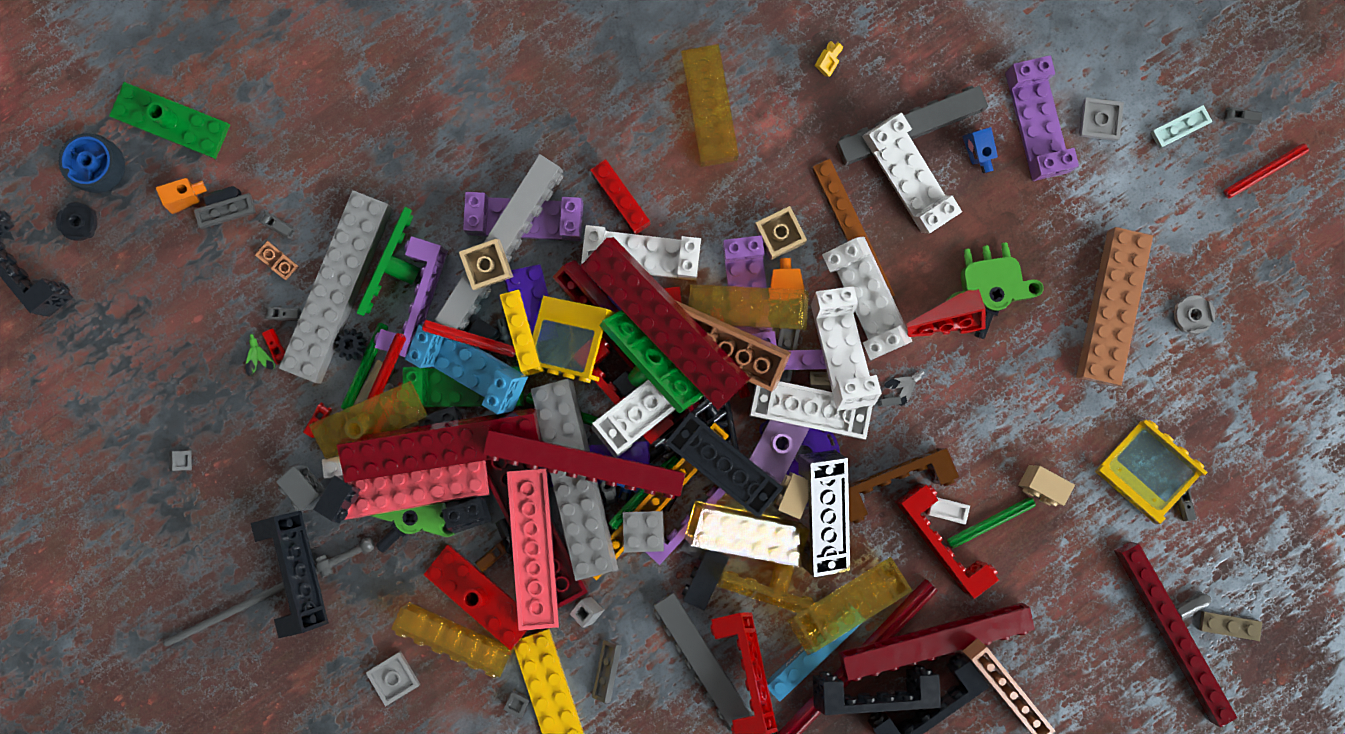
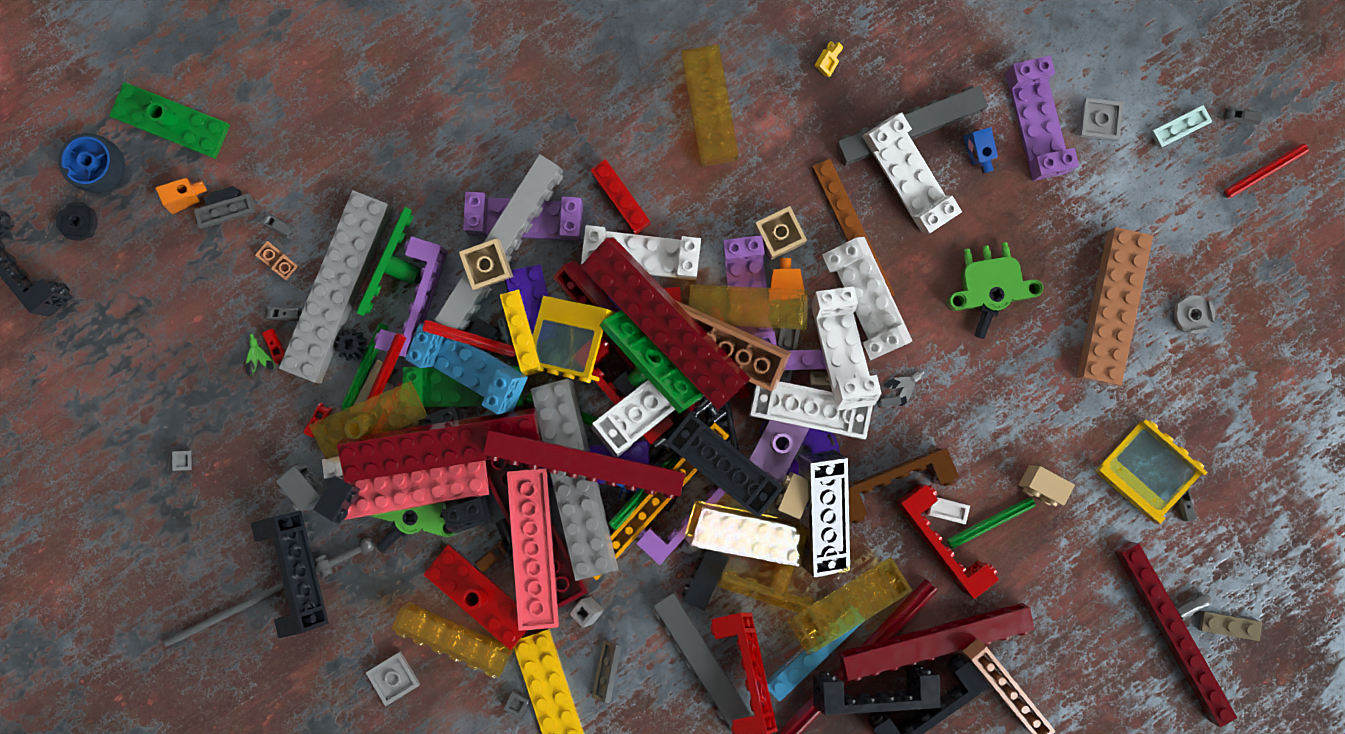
dark grey bar [601,481,619,507] -> none
light grey plate [623,511,664,553] -> none
red wedge [906,289,985,337] -> none

